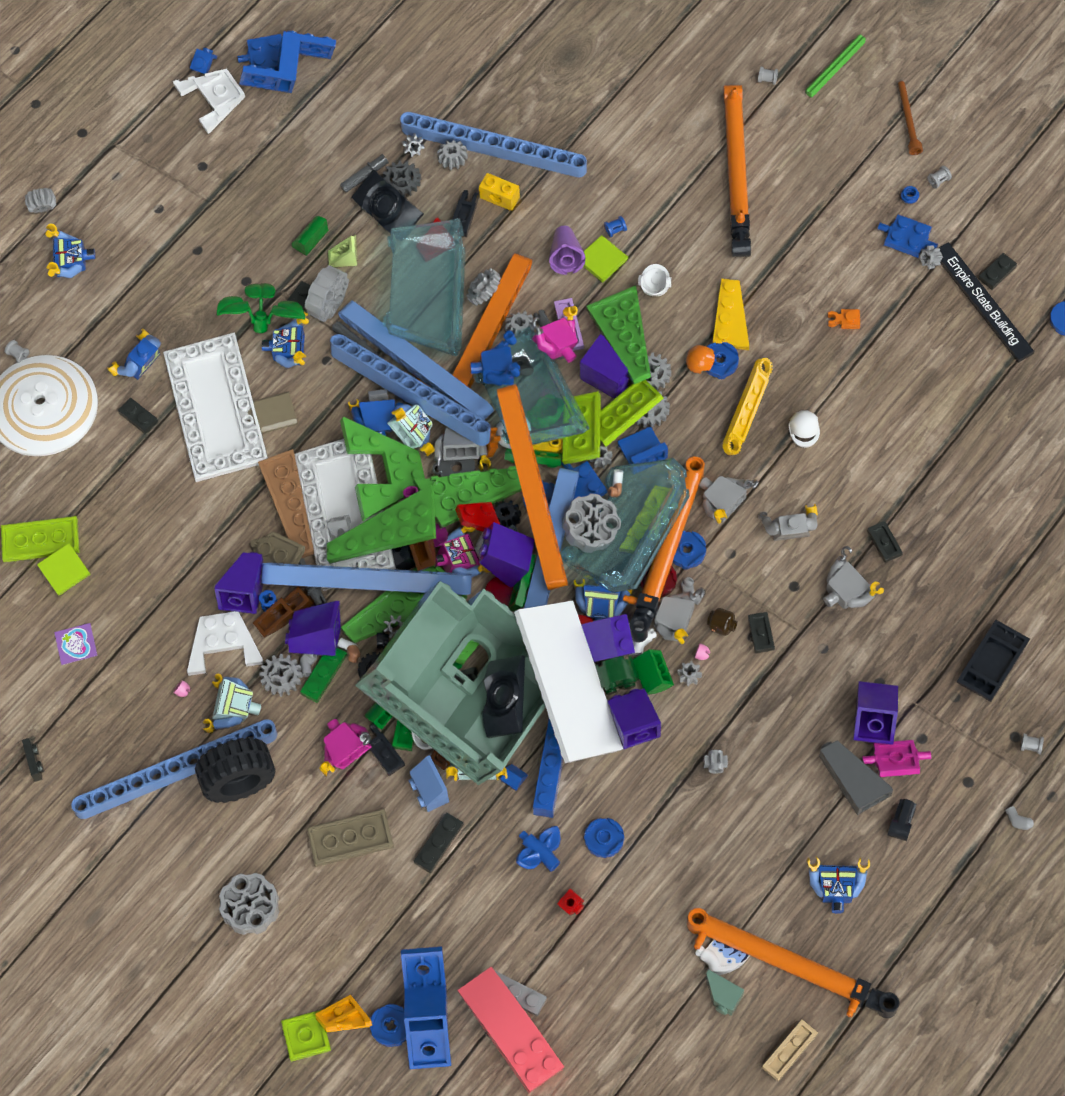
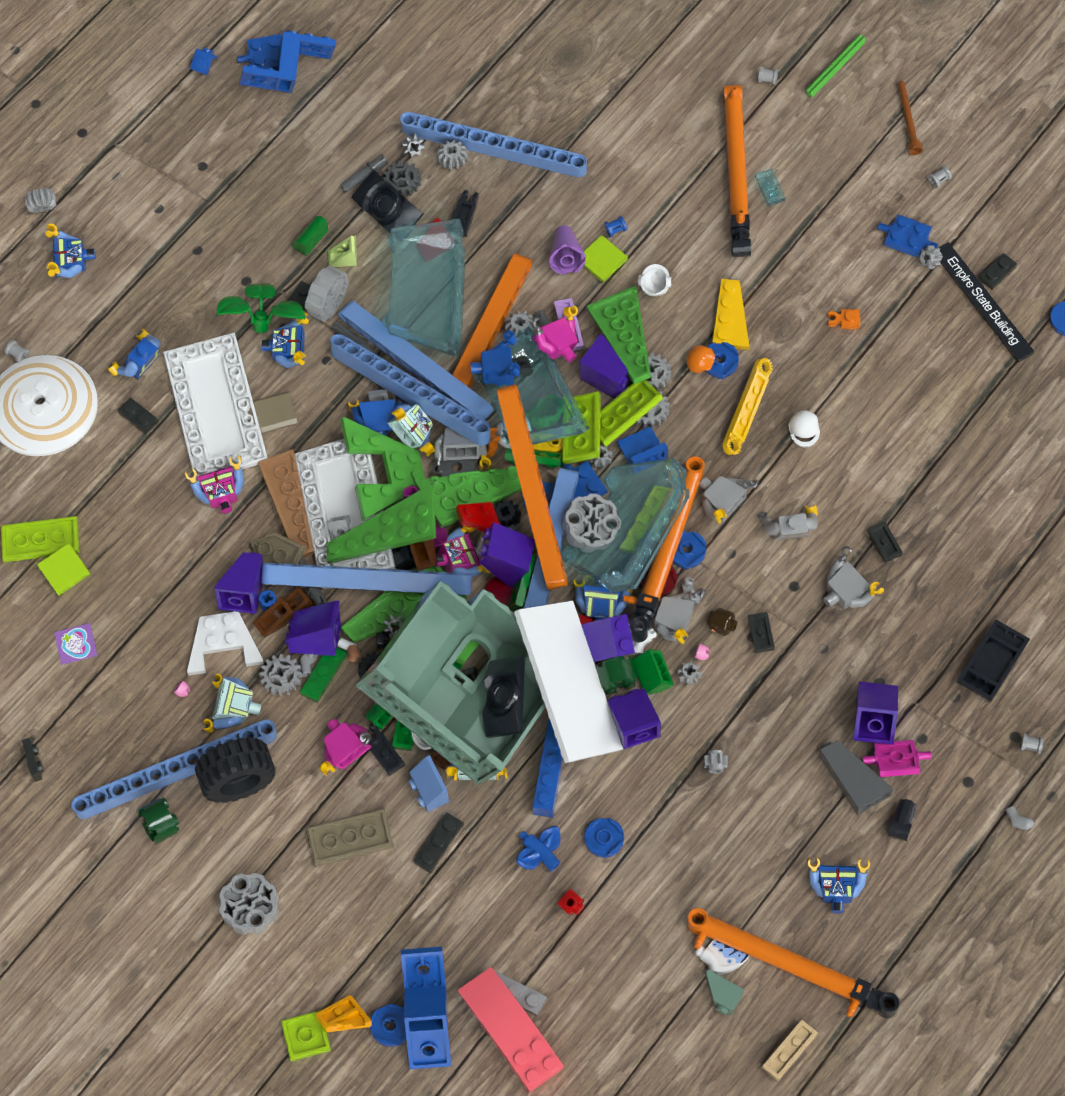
white wing [173,69,245,134] -> none
light grey gear [466,268,501,306] -> none
yellow brick [479,173,520,211] -> none
blue slope [500,764,528,791] -> none
arm [608,469,623,497] -> none
blue plate [901,186,919,204] -> none
none -> dark green brick [137,797,179,845]
none -> torso [184,455,244,514]
none -> clear light blue plate [755,168,785,206]

